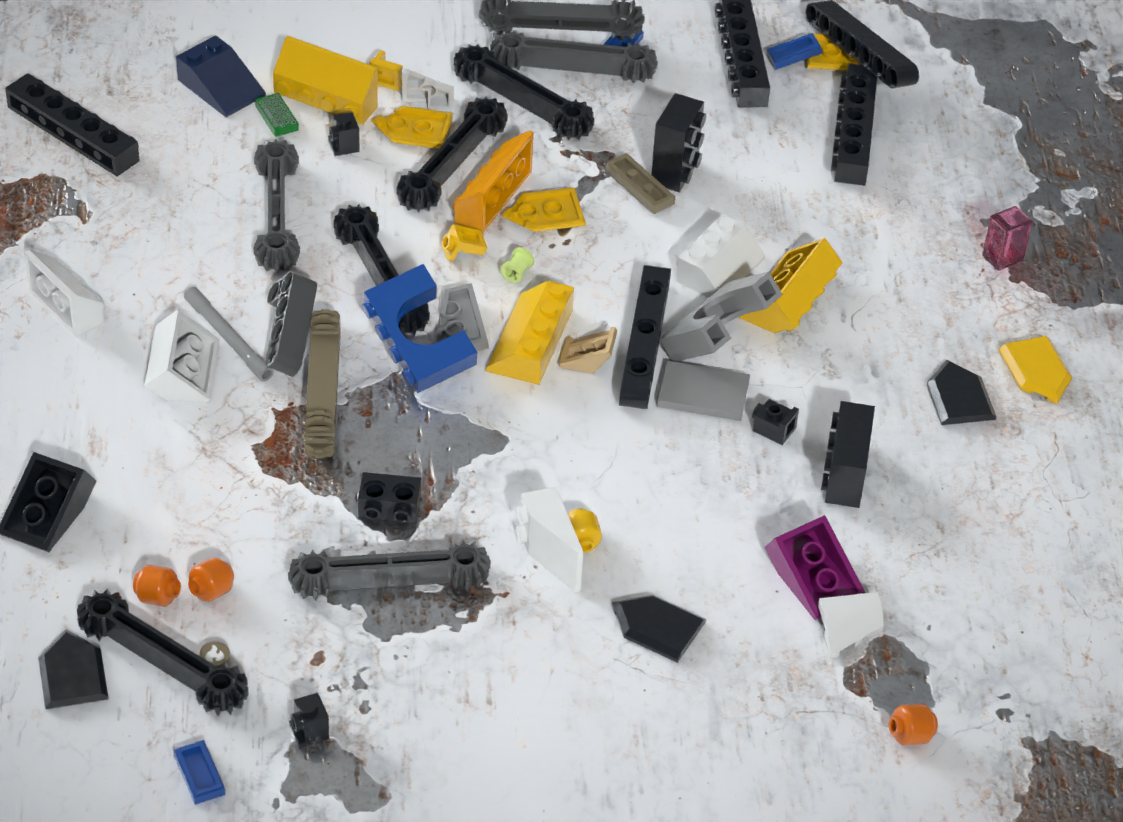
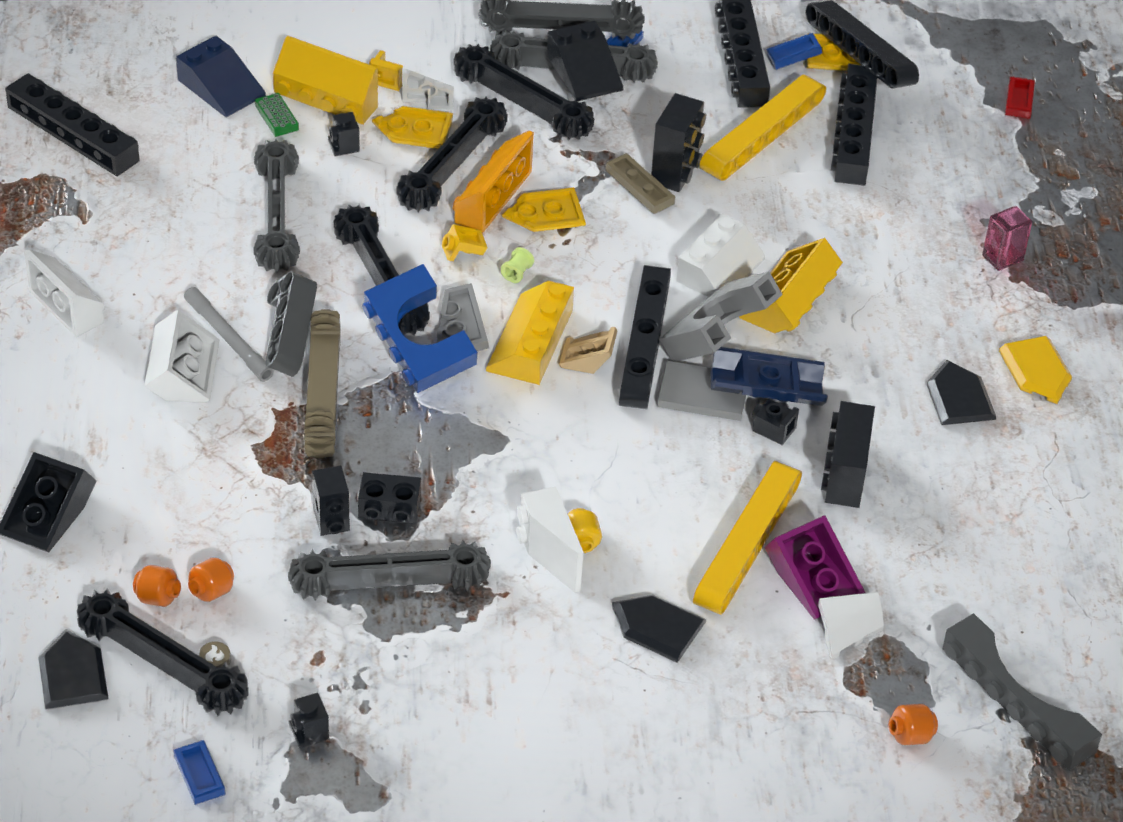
none -> black brick [312,466,350,536]
none -> black slope [547,21,623,102]
none -> yellow beam [693,461,802,615]
none -> yellow beam [700,74,826,181]
none -> dark blue piece [710,347,828,406]
none -> dark grey arch [942,613,1102,771]
none -> red tile [1005,77,1035,119]

